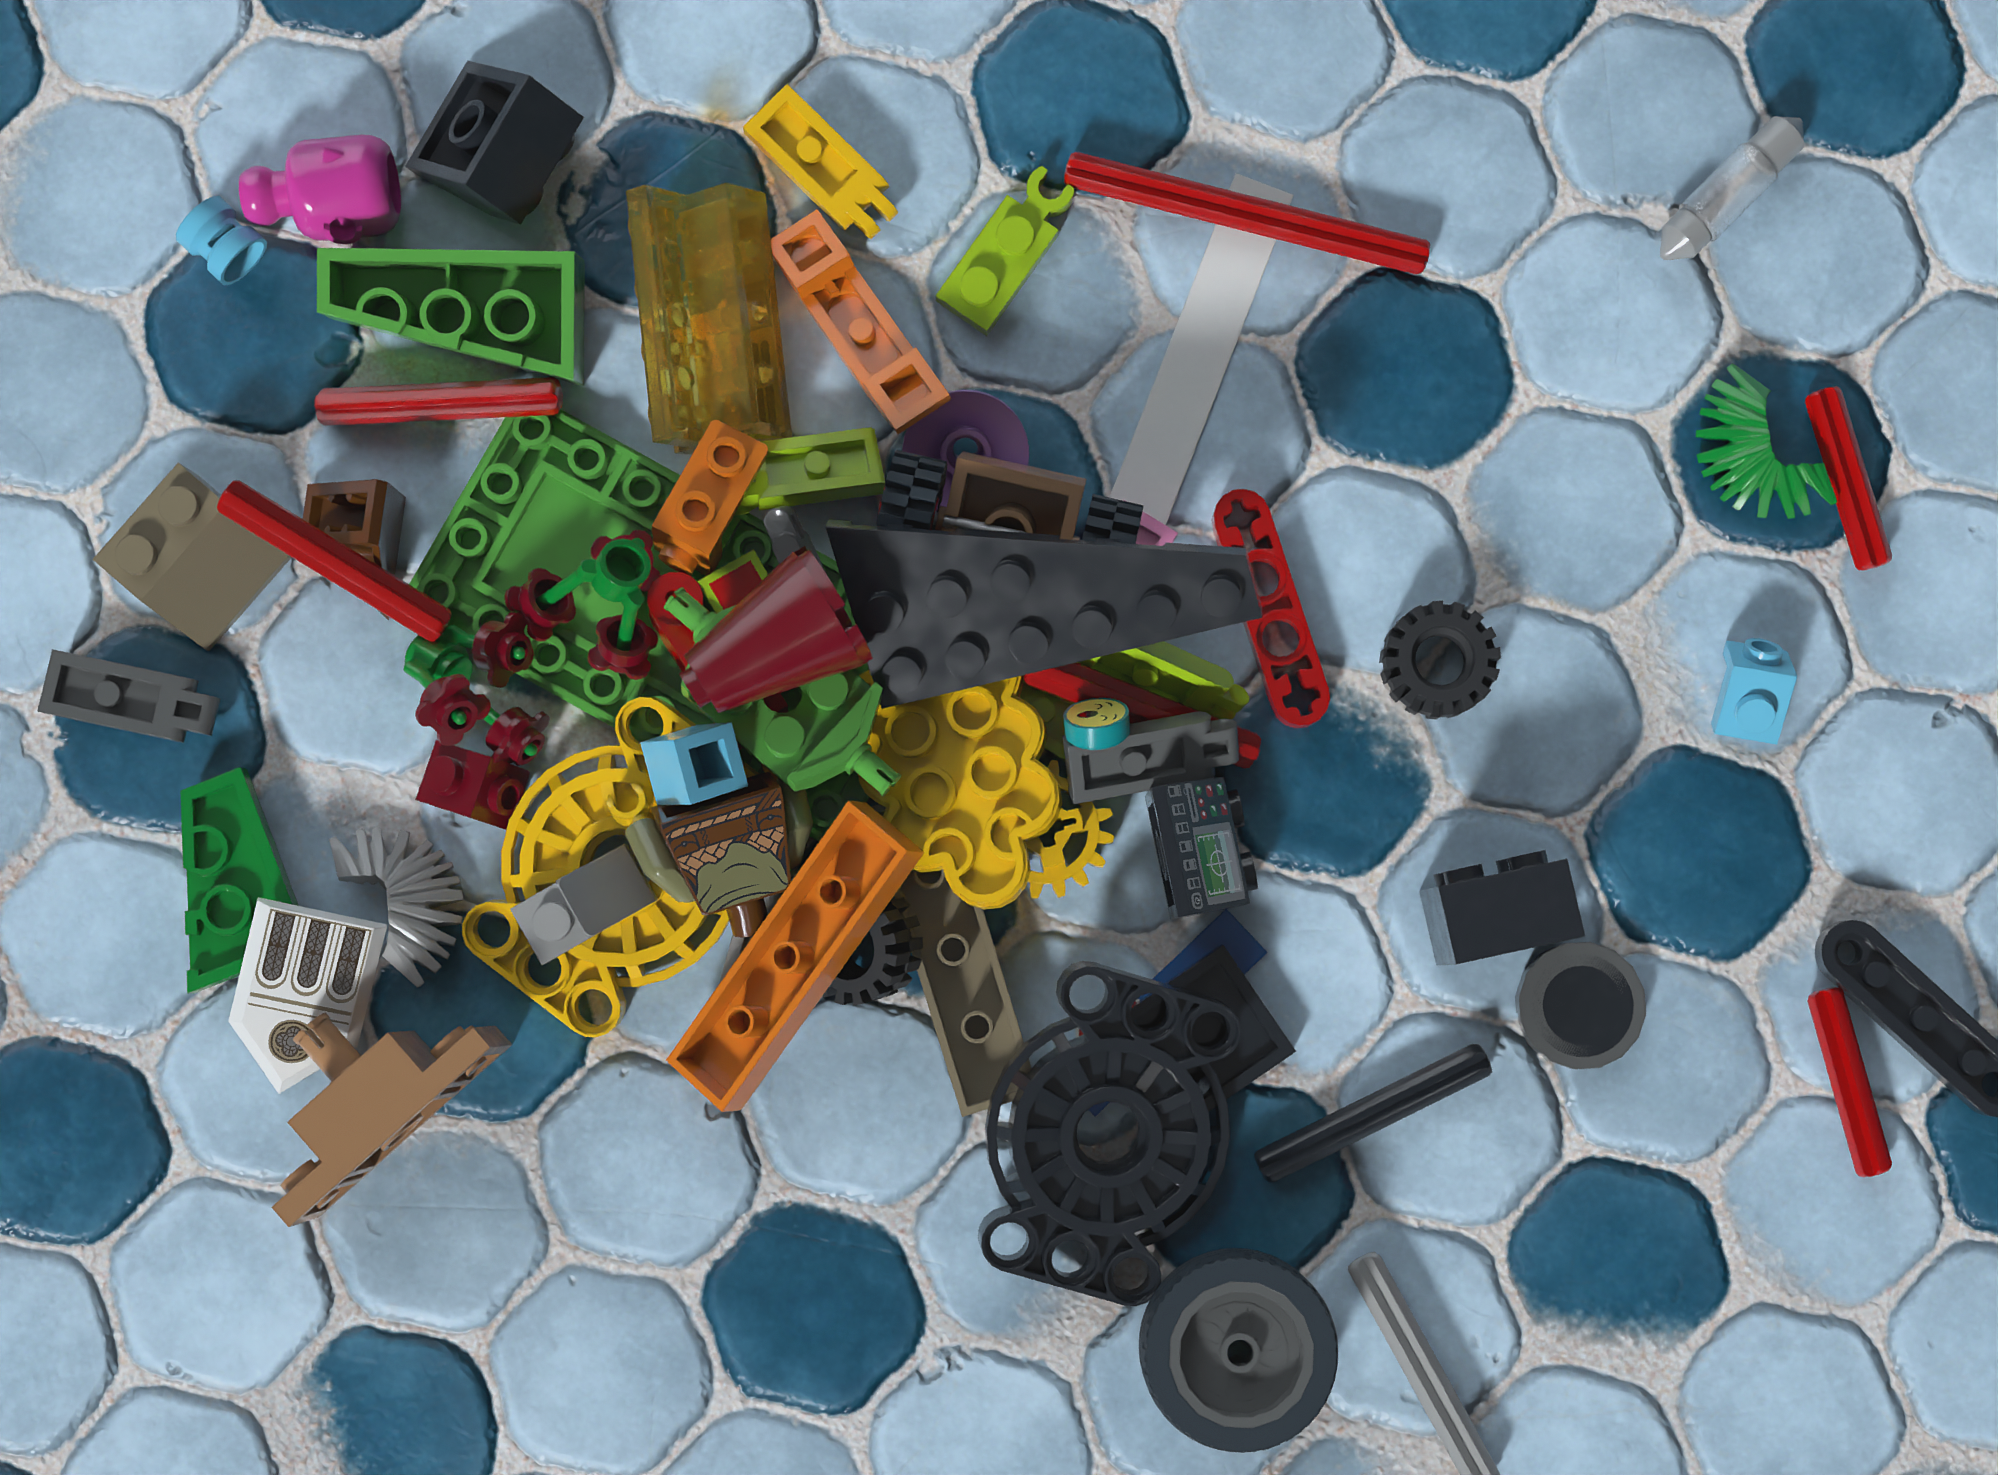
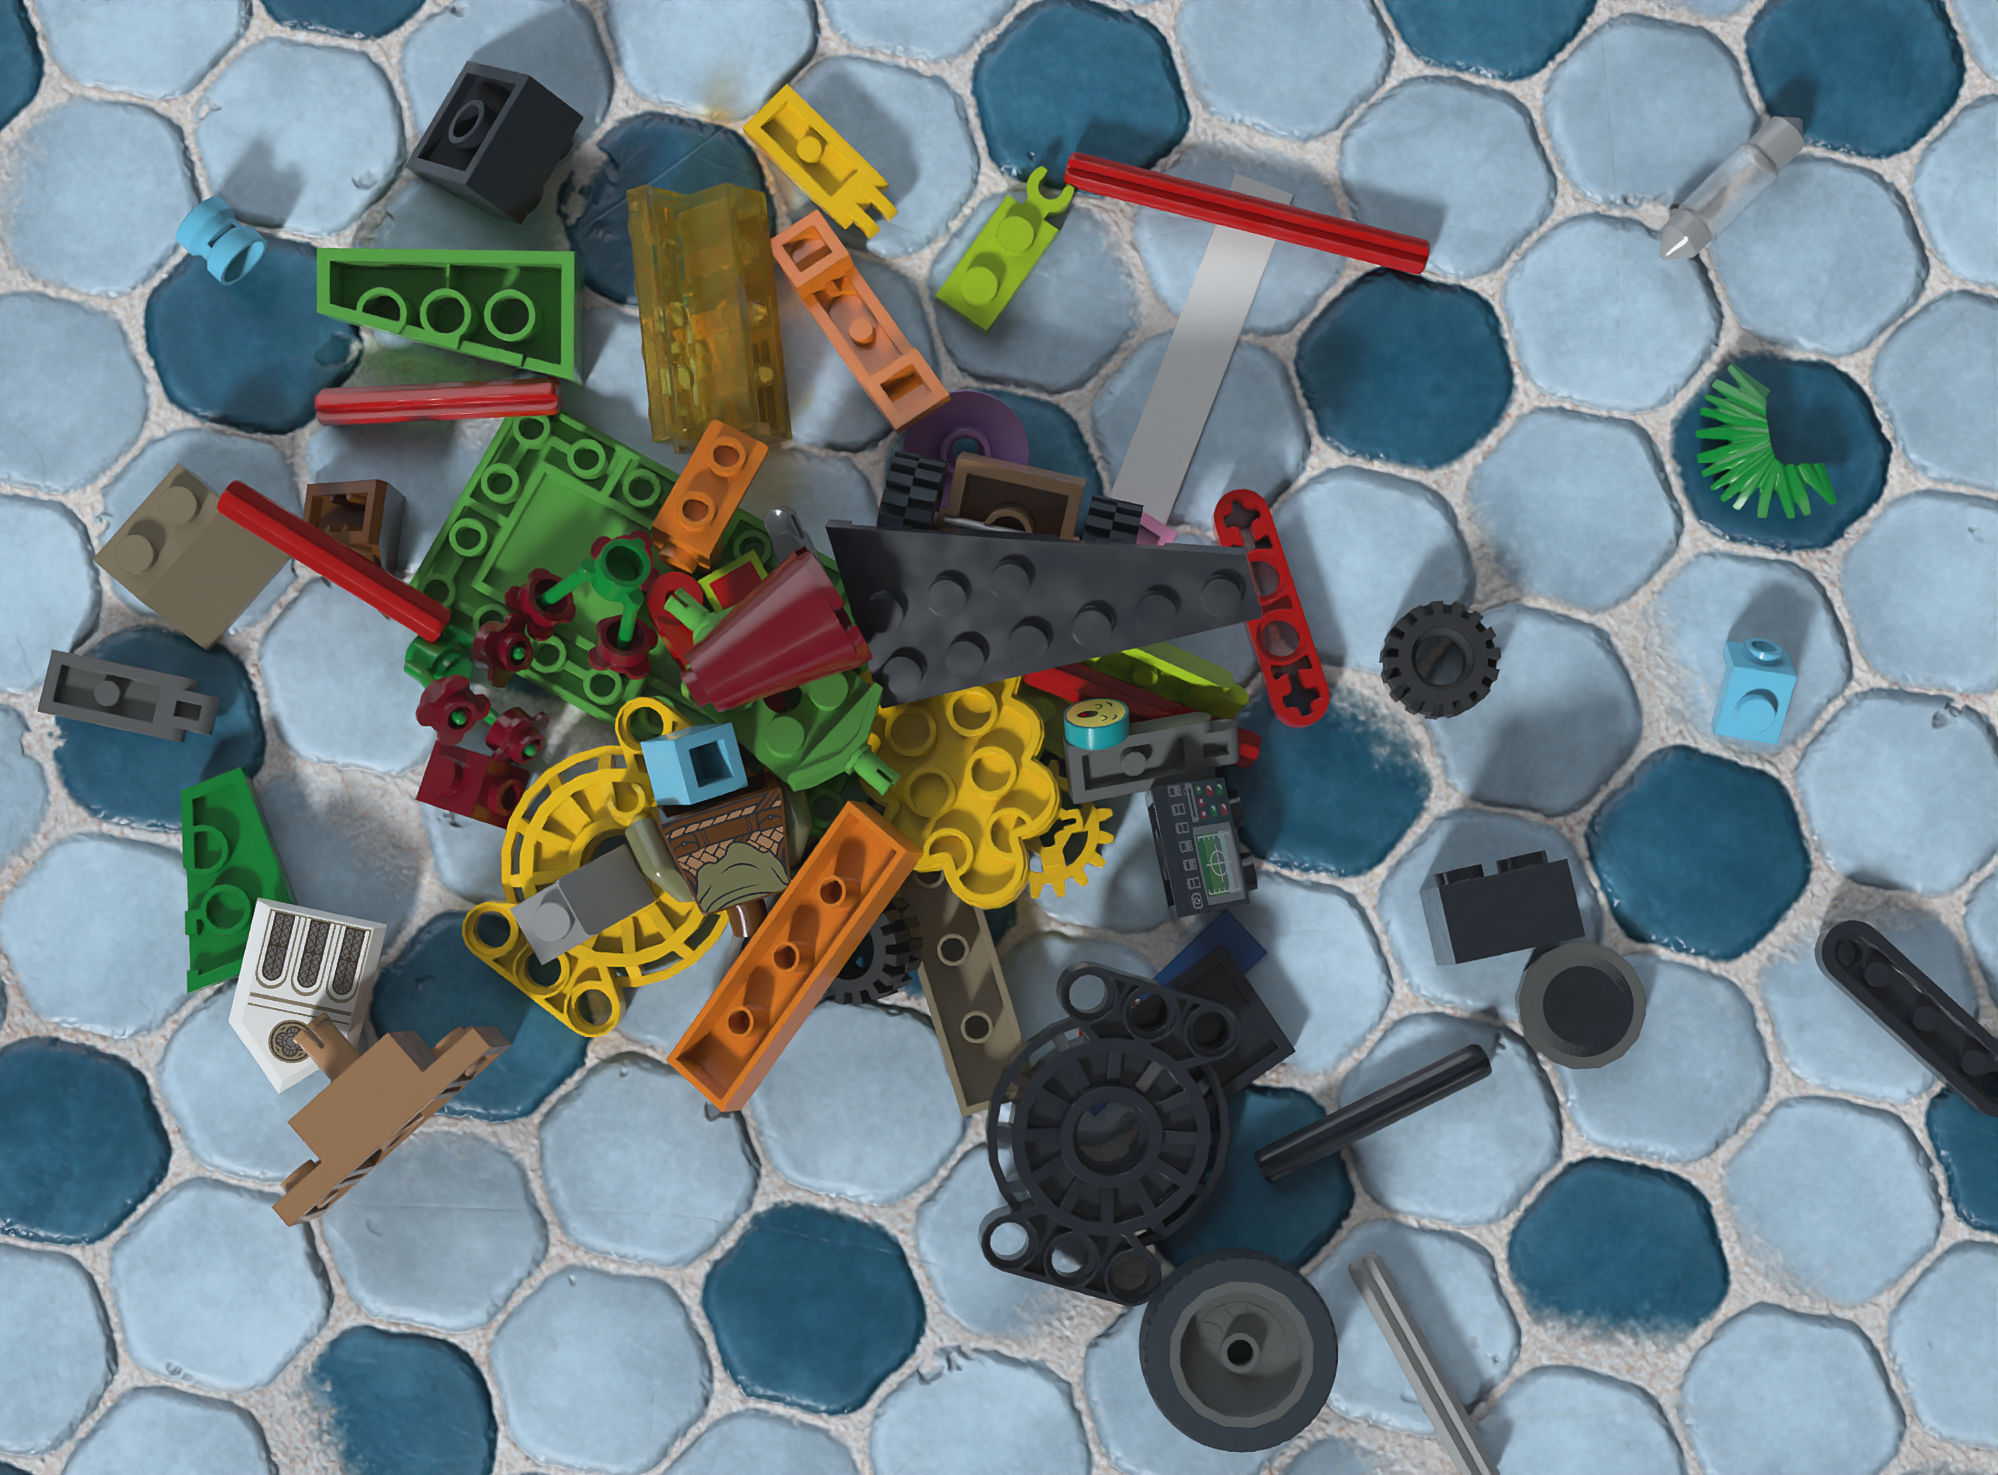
dark pink piece [239,134,401,244] -> none
light grey hair [329,827,463,987] -> none
lime hinge [734,427,885,515] -> none
red axle [1805,386,1892,570] -> none
red axle [1807,987,1892,1177] -> none

